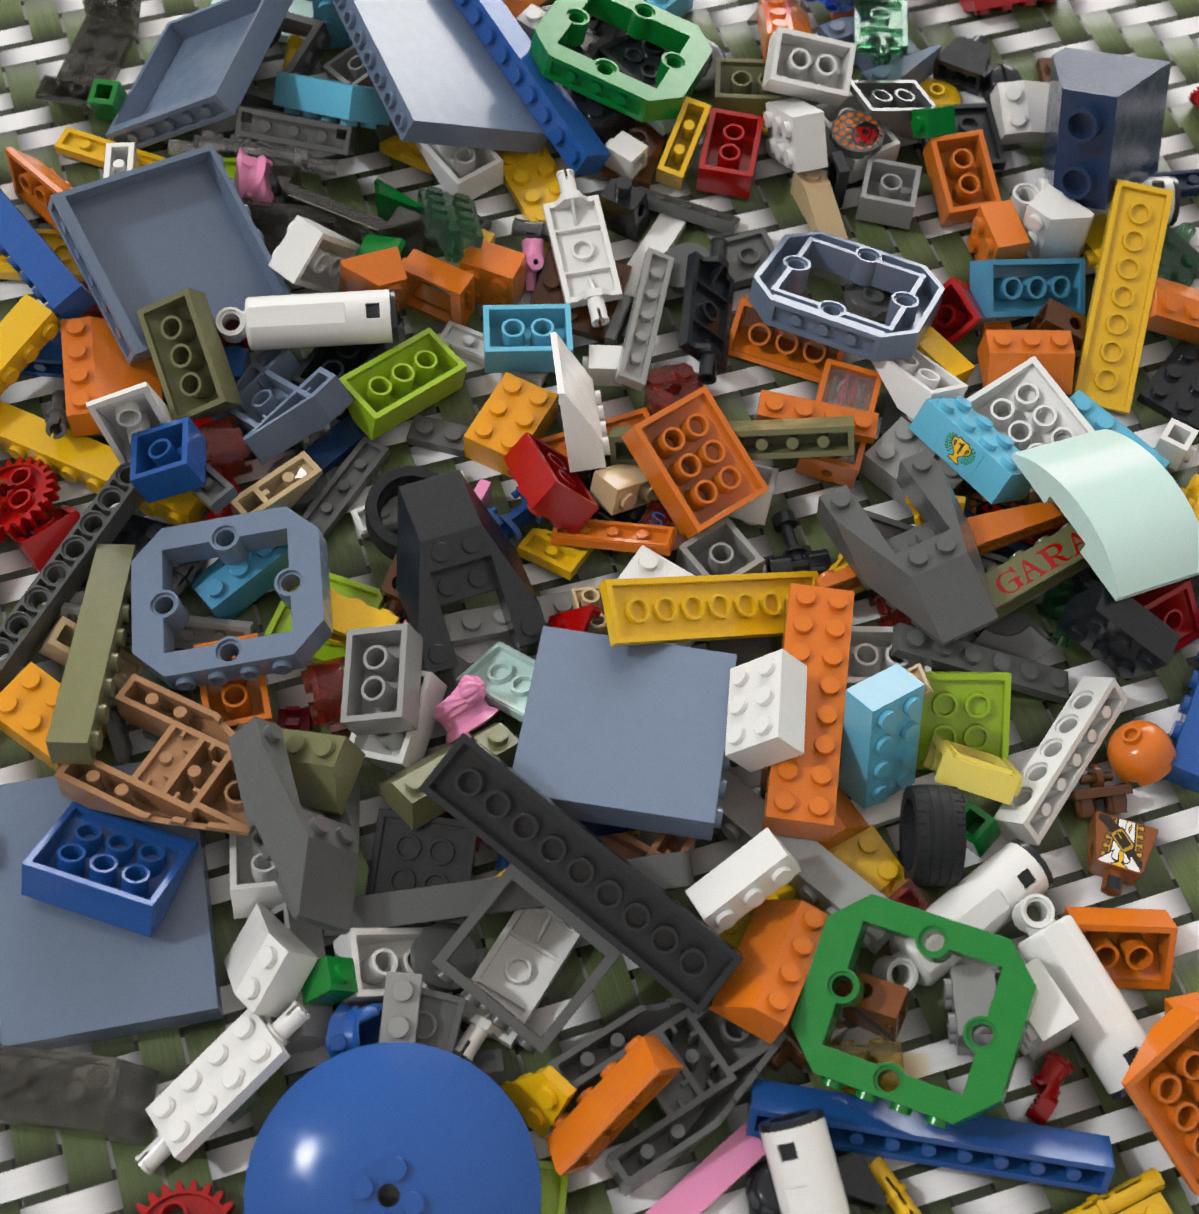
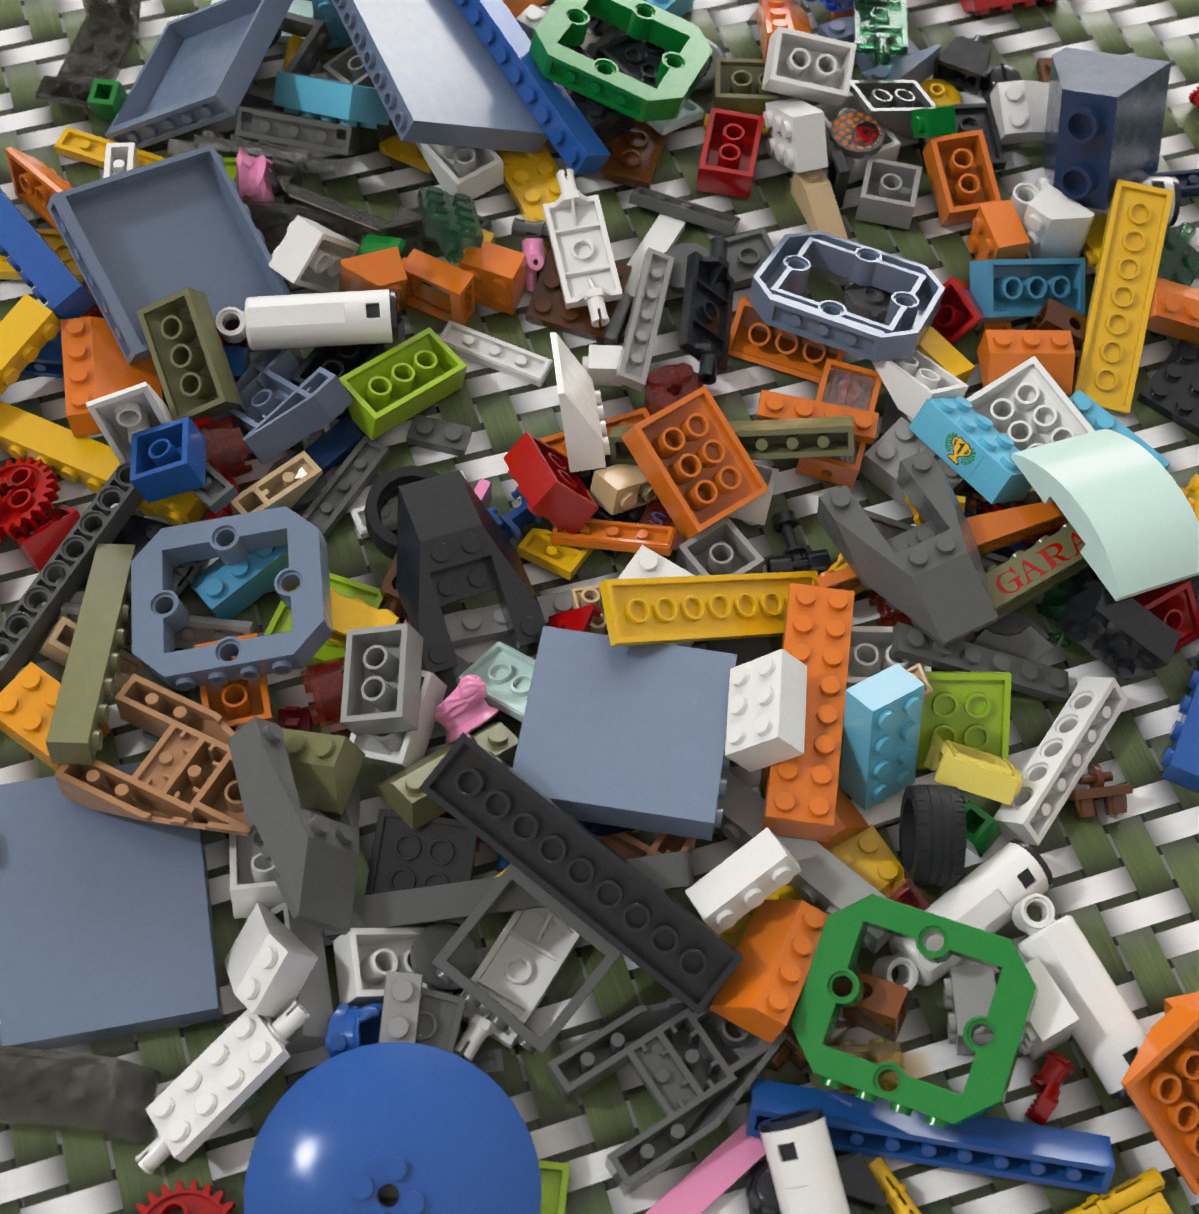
blue slope [21,801,198,937] -> none
dark grey pin [45,389,69,439] -> none
dark grey tile [105,682,133,765] -> none
green brick [301,955,358,1007] -> none
green slope [374,178,421,230] -> none
light orange brick [463,372,558,477] -> none
medium azure brick [483,304,573,373] -> none
yellow wing [499,1065,577,1139] -> none
orange slope [546,1034,684,1177] -> none
black torso [599,176,650,243] -> none
white brick [605,130,648,180] -> none
yellow brick [655,96,712,190] -> none
orange slope [1064,906,1178,990] -> none
torso [1087,811,1159,896] -> none
orange cylinder [1107,720,1176,786] -> none
white brick [1154,418,1199,471] -> none

